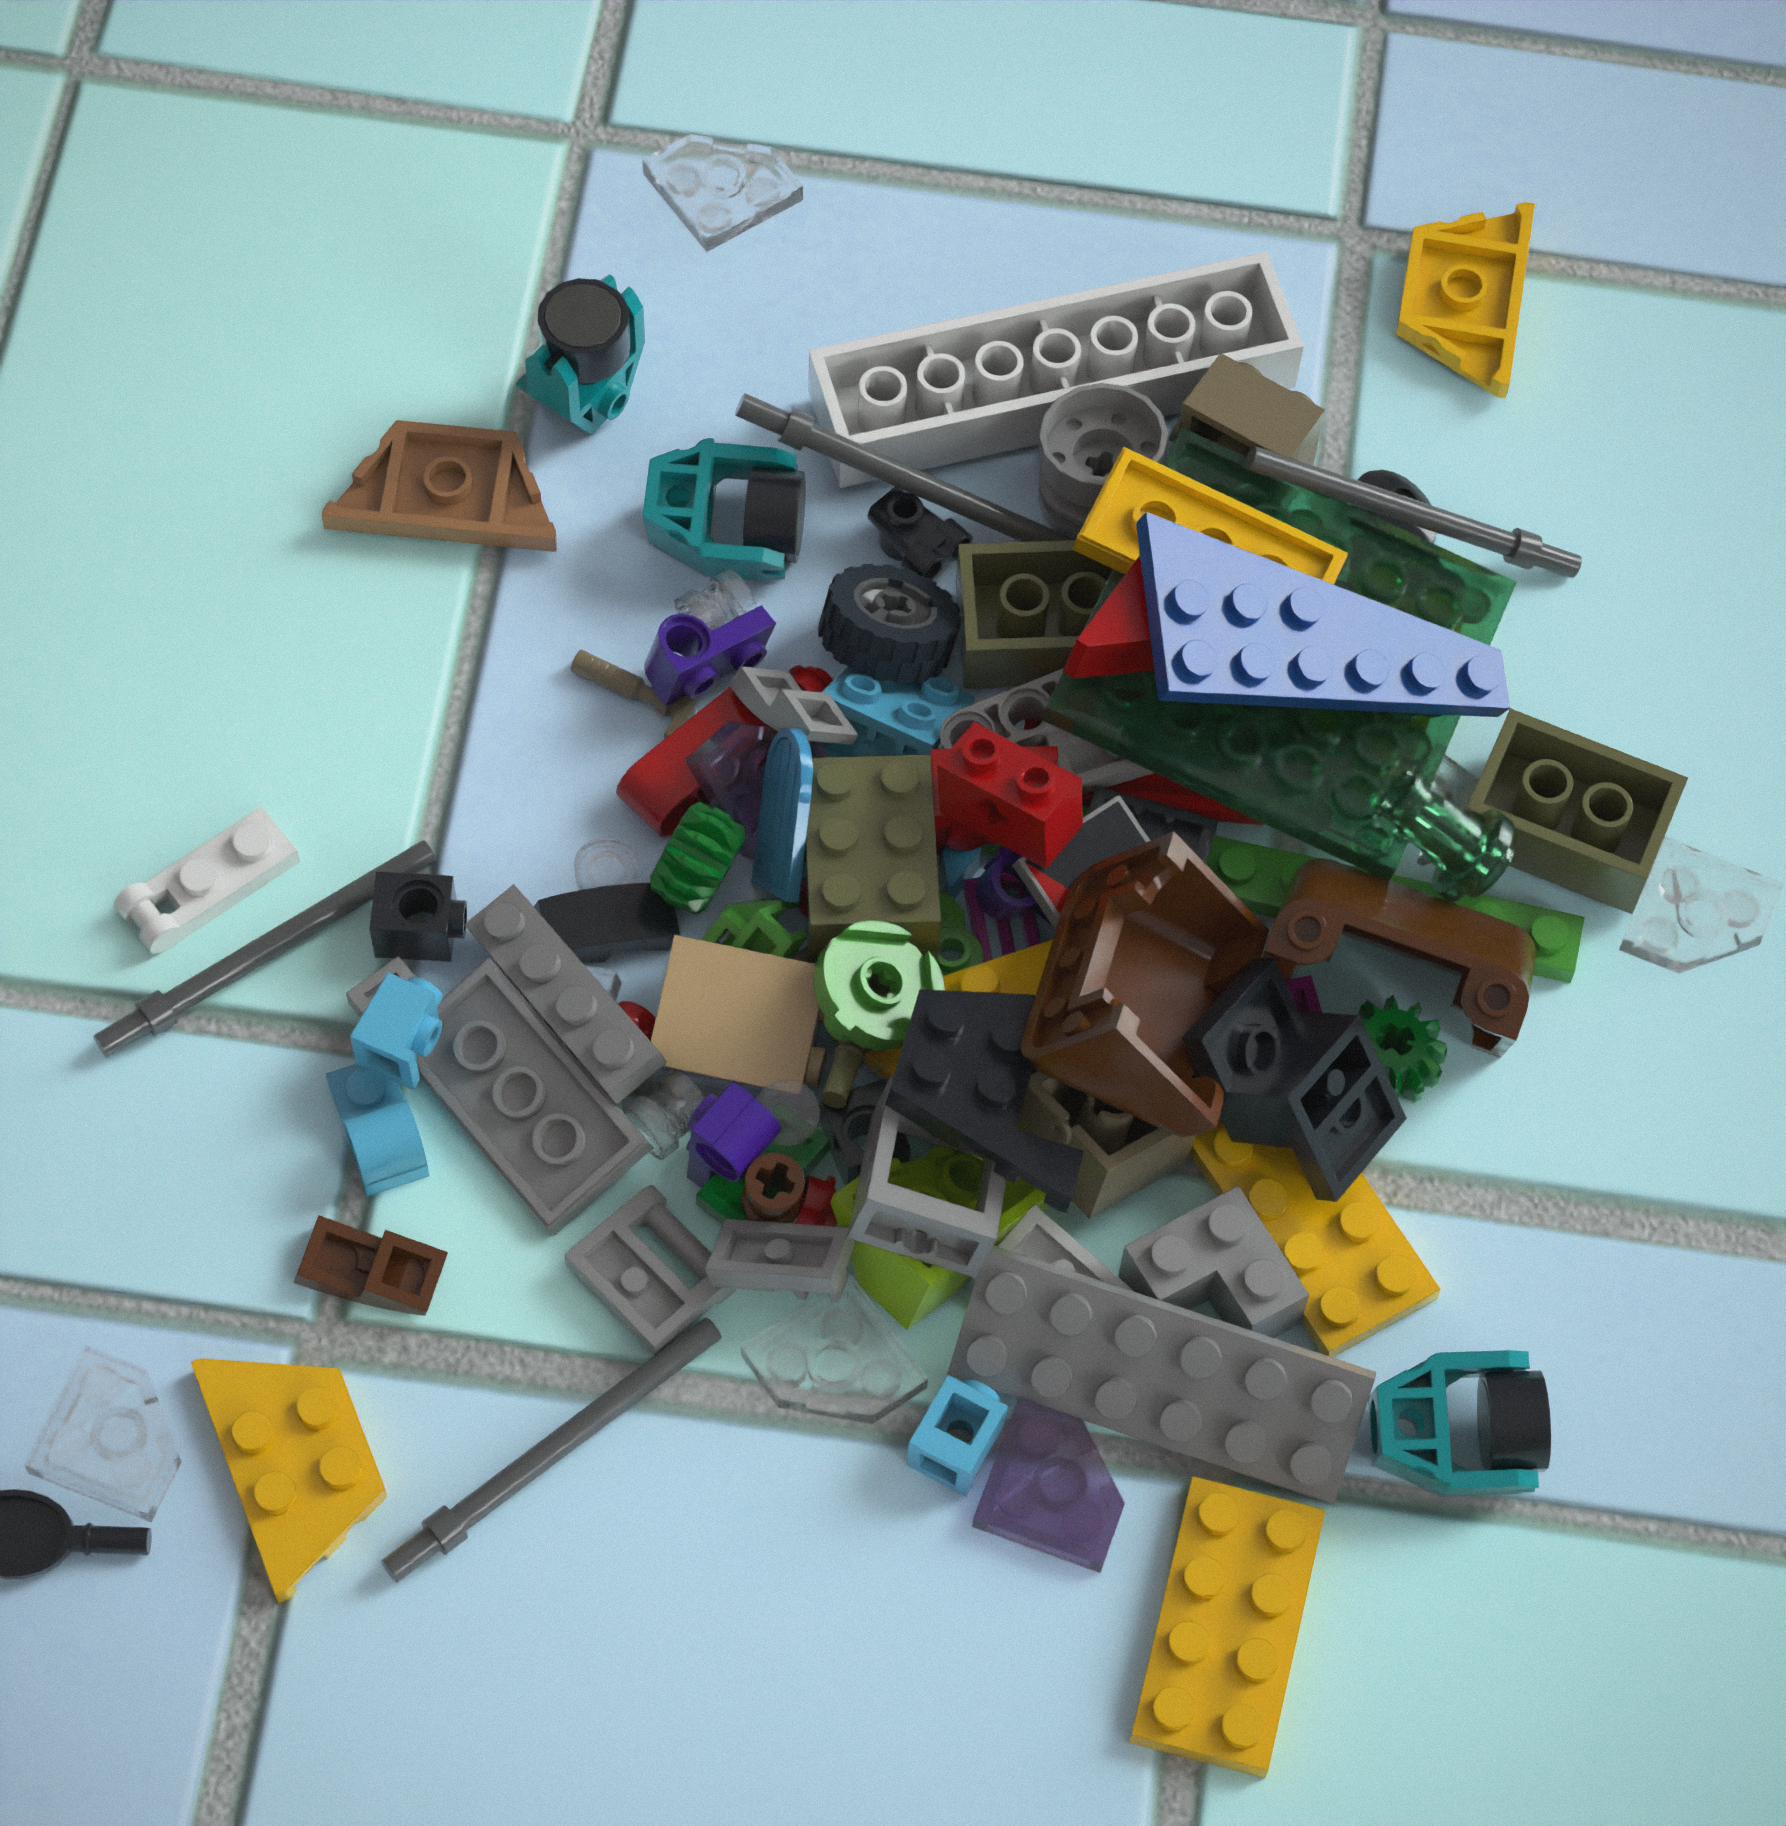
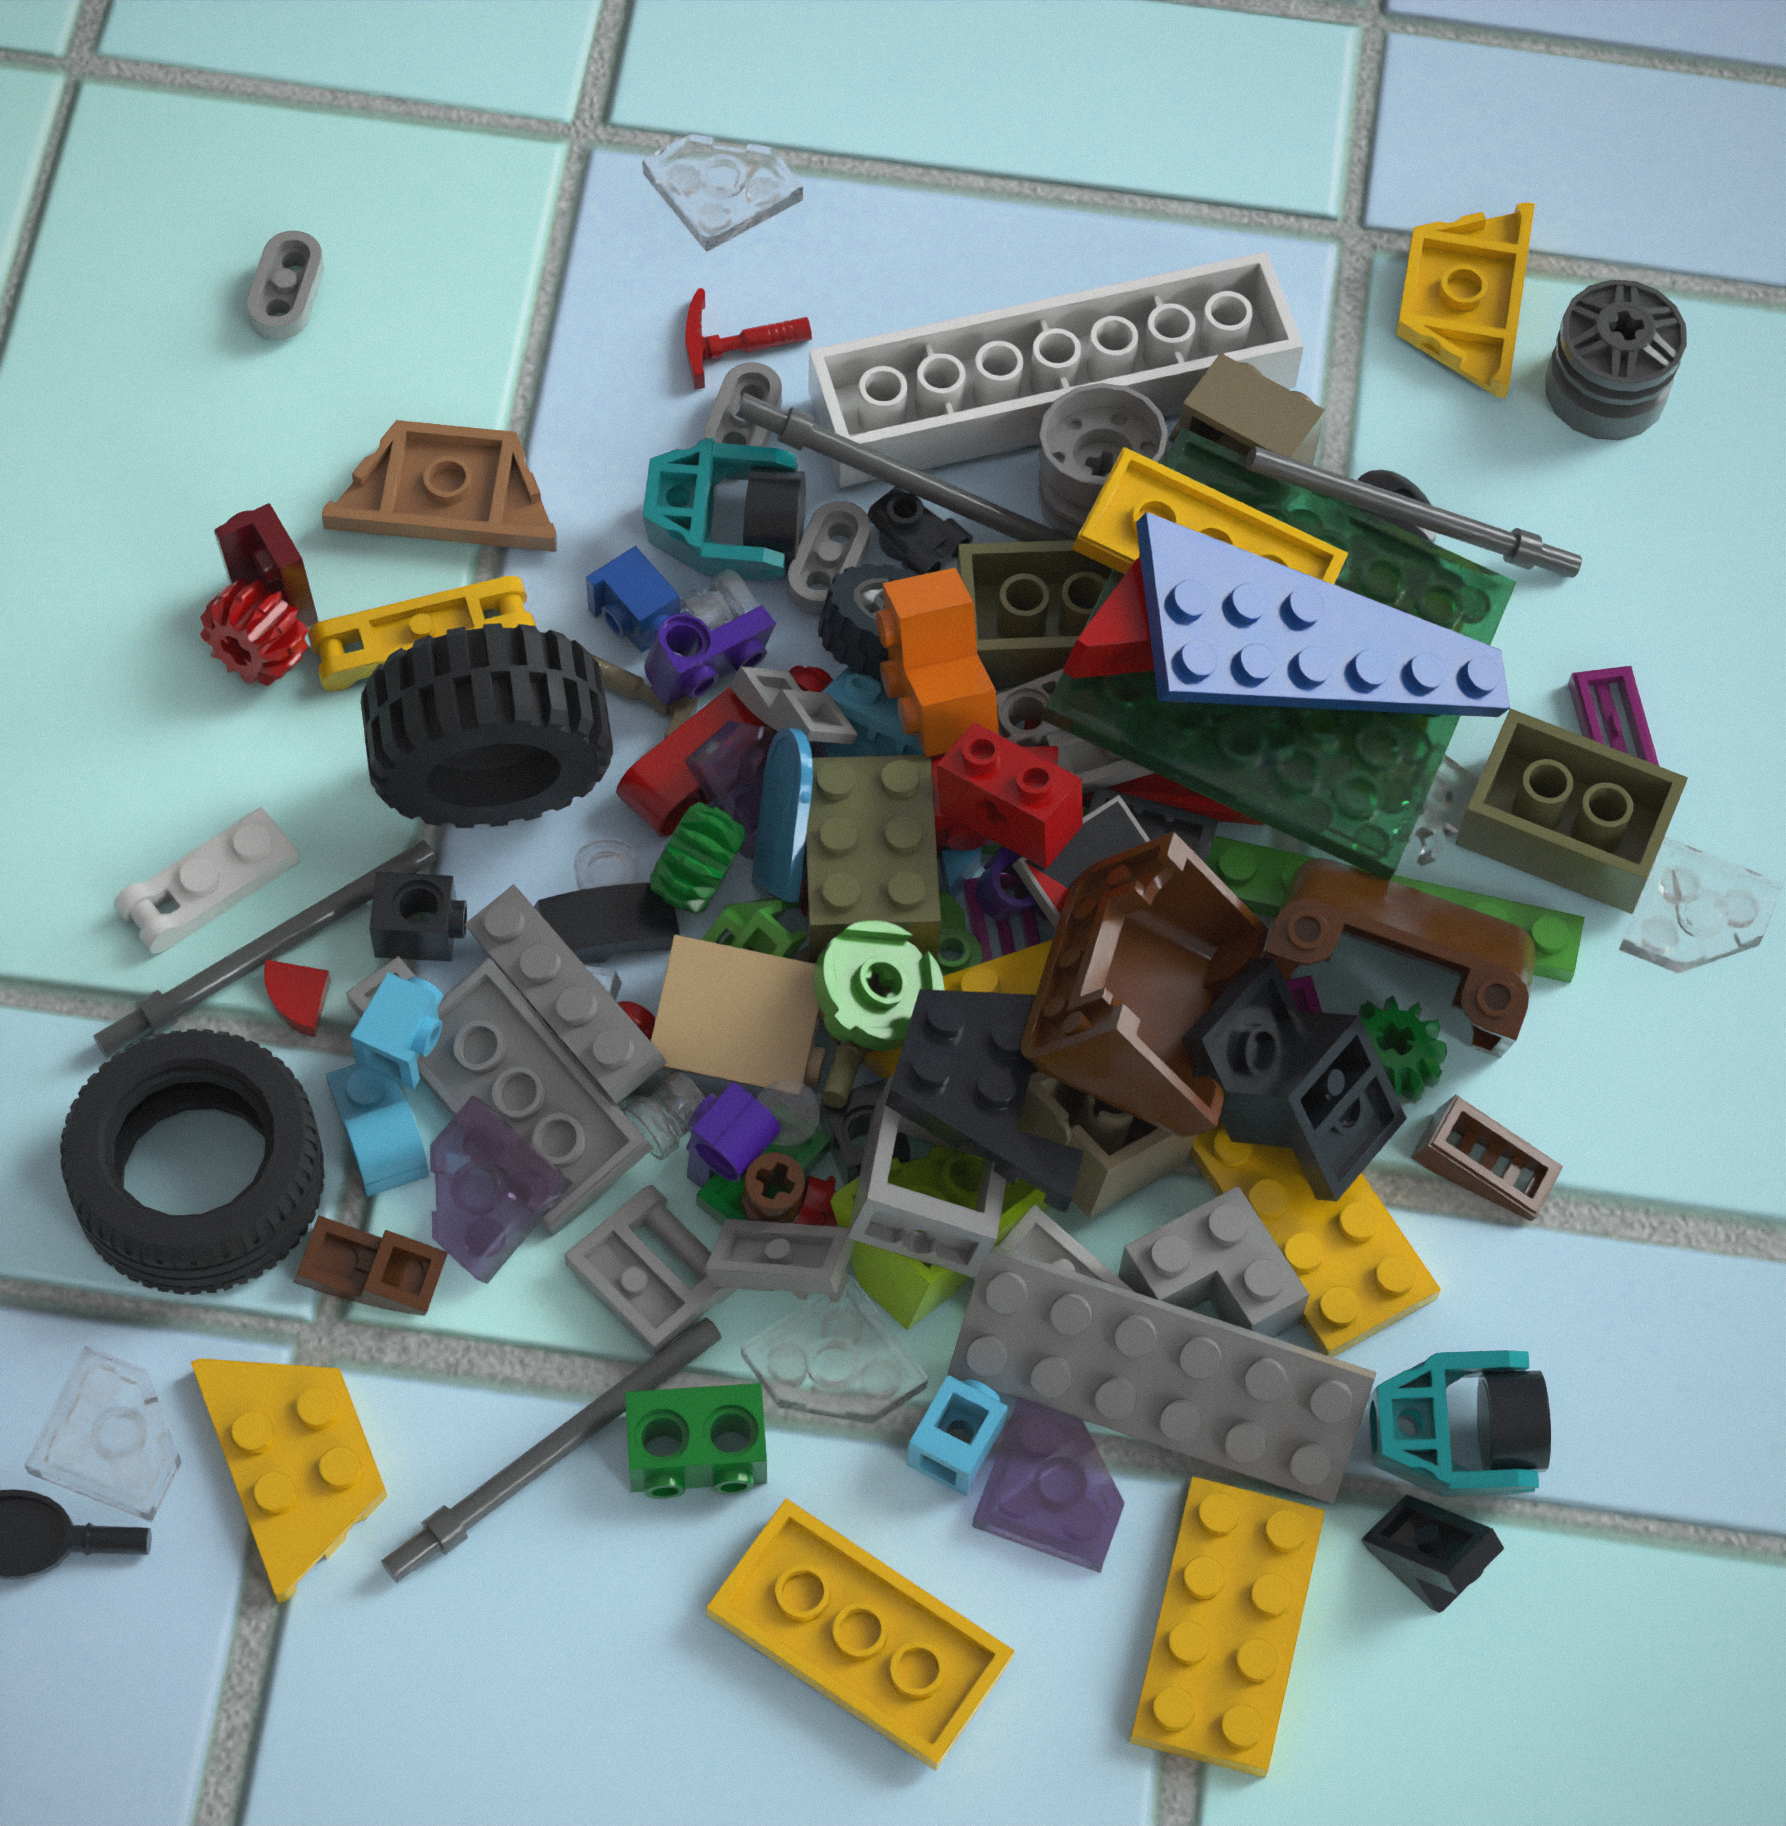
piece [516,274,645,435] -> none
clear green piece [1374,770,1515,902] -> none
none -> black tyre [60,1029,325,1295]
none -> red gear [200,578,309,686]
none -> dark red bracket [214,503,319,627]
none -> light grey plate [247,230,324,340]
none -> red tile [264,959,331,1037]
none -> yellow plate [307,576,537,692]
none -> black tyre [360,623,613,828]
none -> clear purple plate [430,1095,573,1284]
none -> blue brick [586,545,680,653]
none -> green brick [625,1383,767,1499]
none -> red piece [685,288,812,390]
none -> light grey plate [704,362,782,447]
none -> yellow plate [706,1498,1015,1771]
none -> light grey plate [788,501,870,614]
none -> orange brick [876,567,999,757]
none -> black slope [1361,1494,1505,1613]
none -> reddish brown slope [1411,1094,1564,1221]
none -> dark grey wheel [1545,279,1687,440]
none -> magenta tile [1568,665,1659,766]

